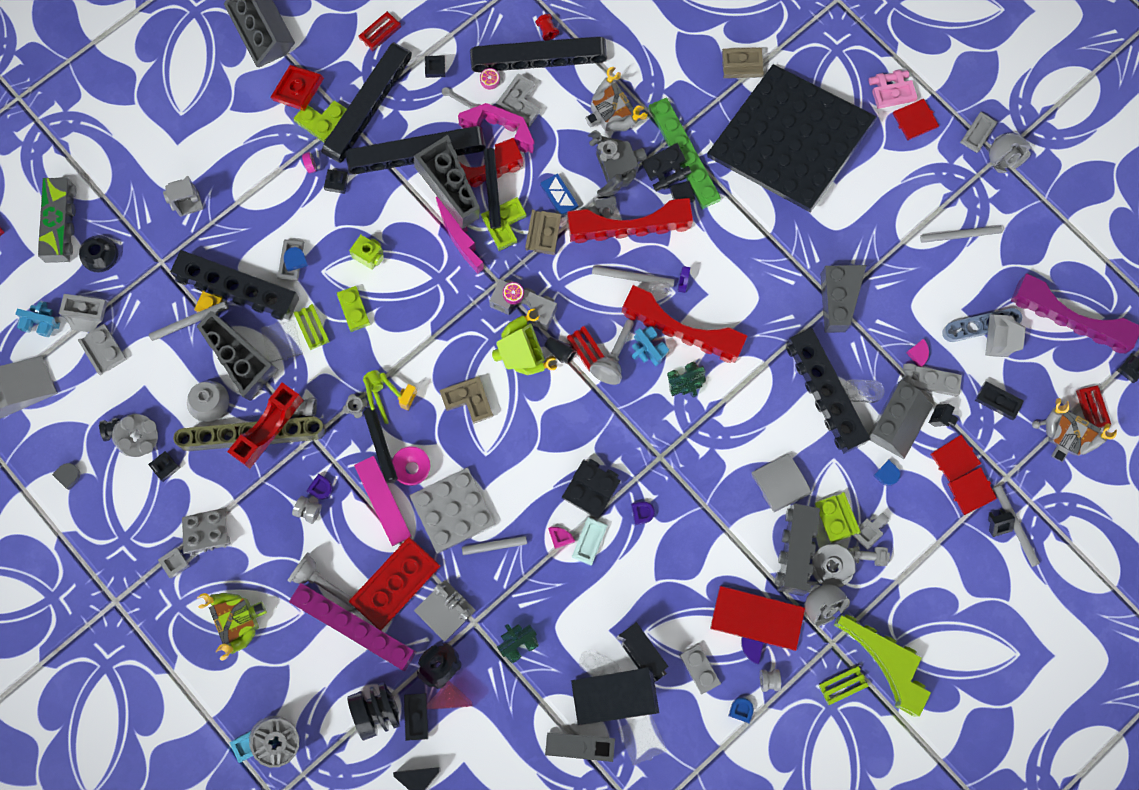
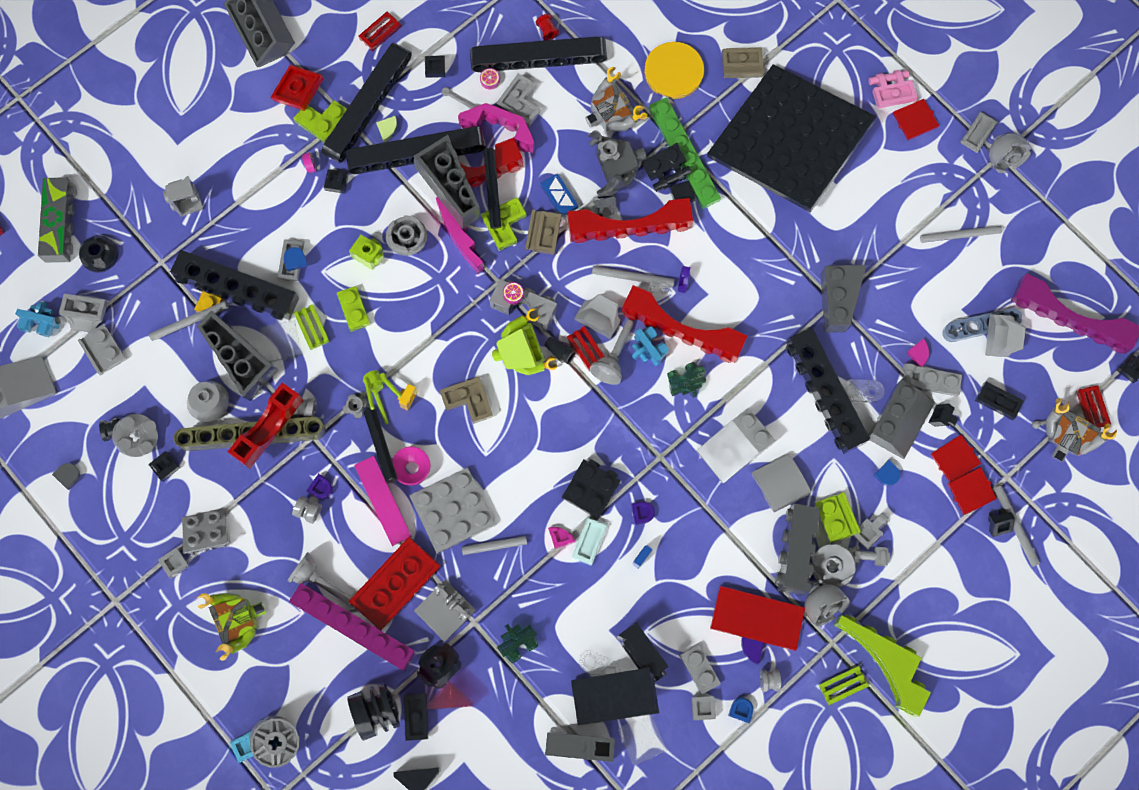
none -> yellowish green tile [376,116,397,143]
none -> light grey cone [386,215,427,256]
none -> light grey slope [574,294,621,340]
none -> blue tile [632,545,653,569]
none -> yellow tile [644,42,704,99]
none -> light grey plate [691,696,716,720]
none -> slope [696,408,776,484]

